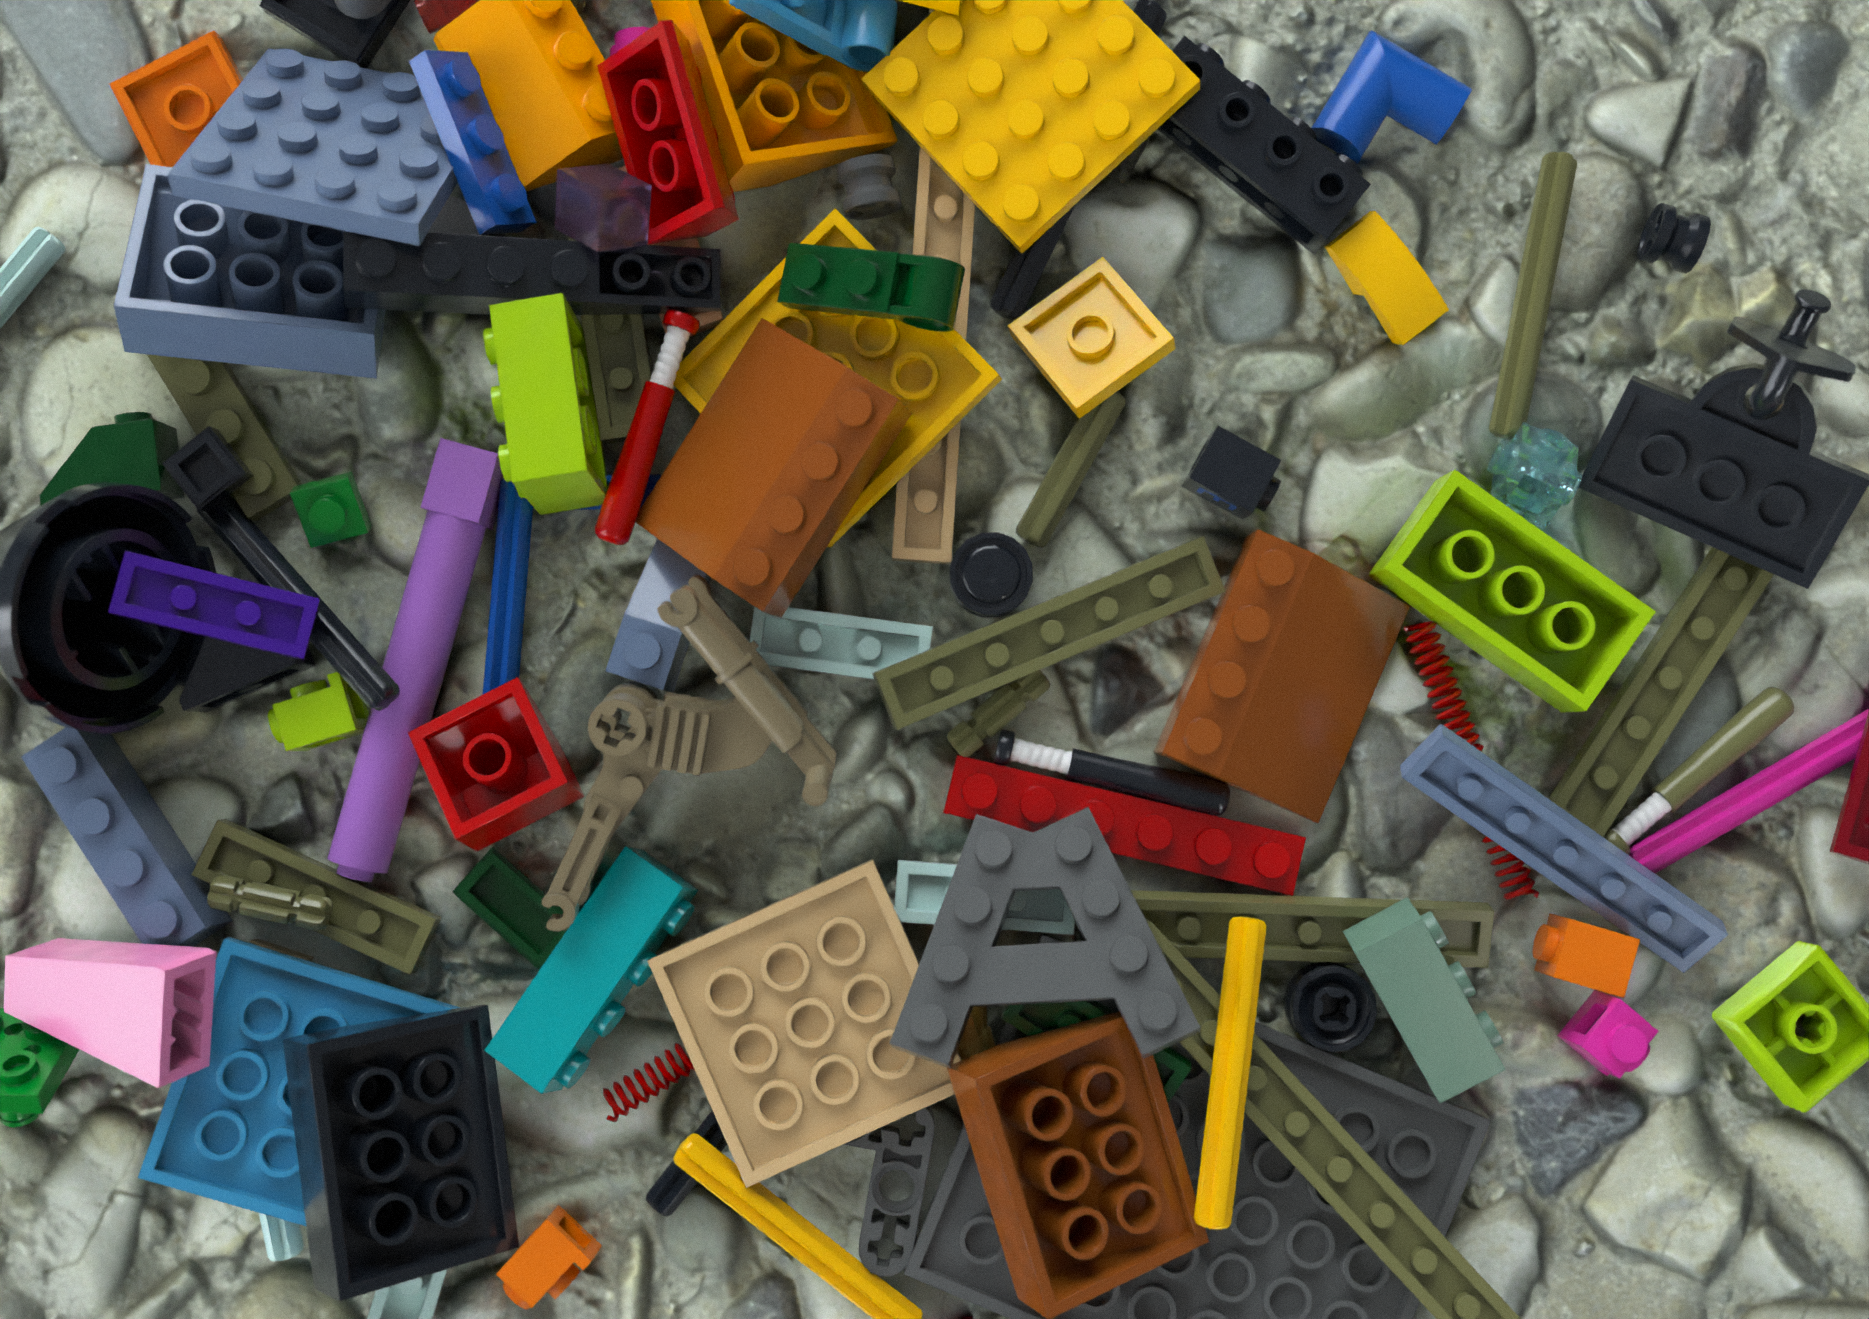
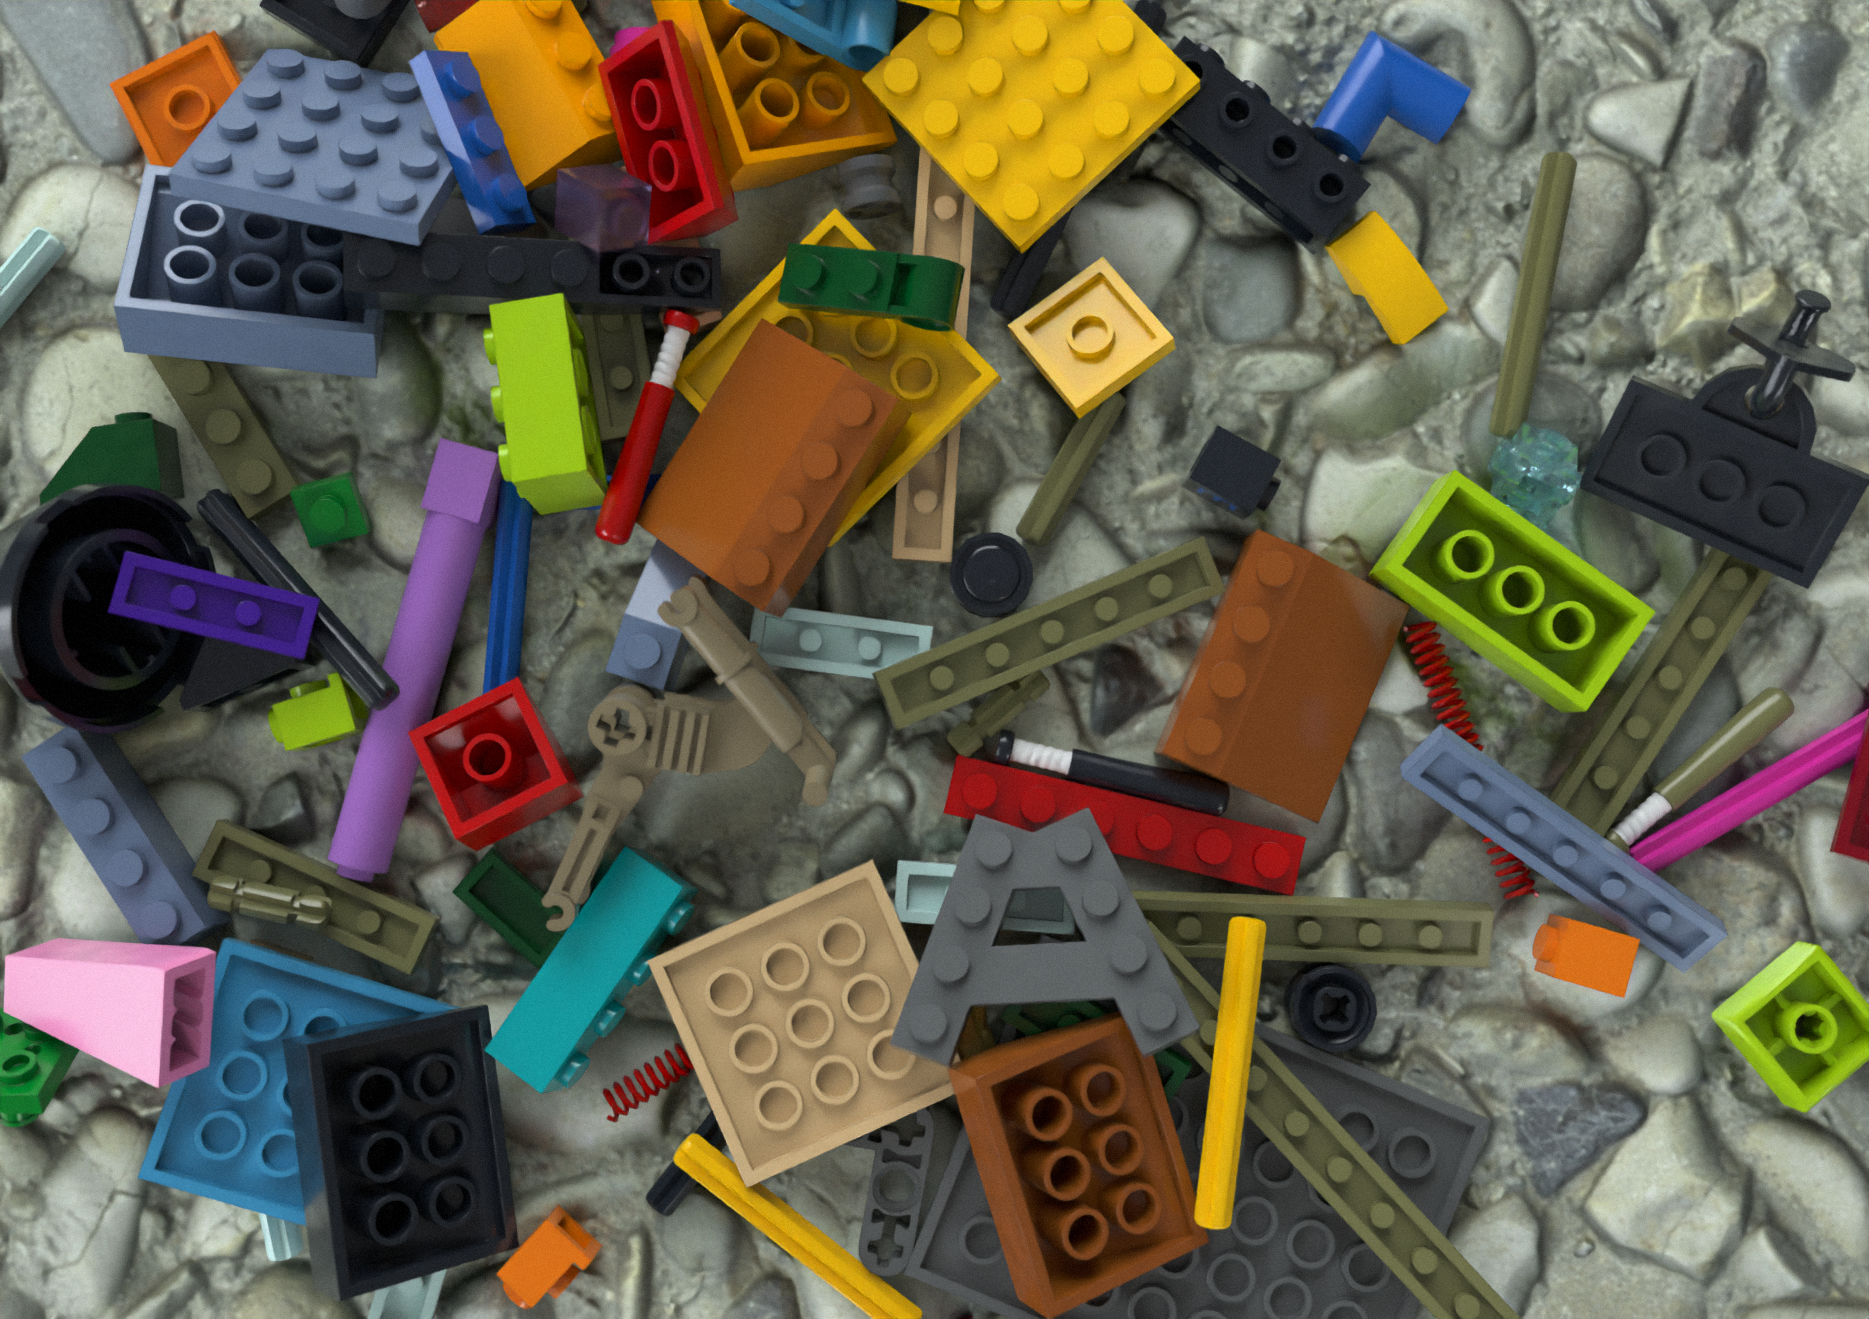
black tile [162,426,254,513] -> none
sand green brick [1343,897,1506,1103] -> none
dark pink brick [1557,990,1659,1079] -> none
black wheel [1637,202,1711,274] -> none

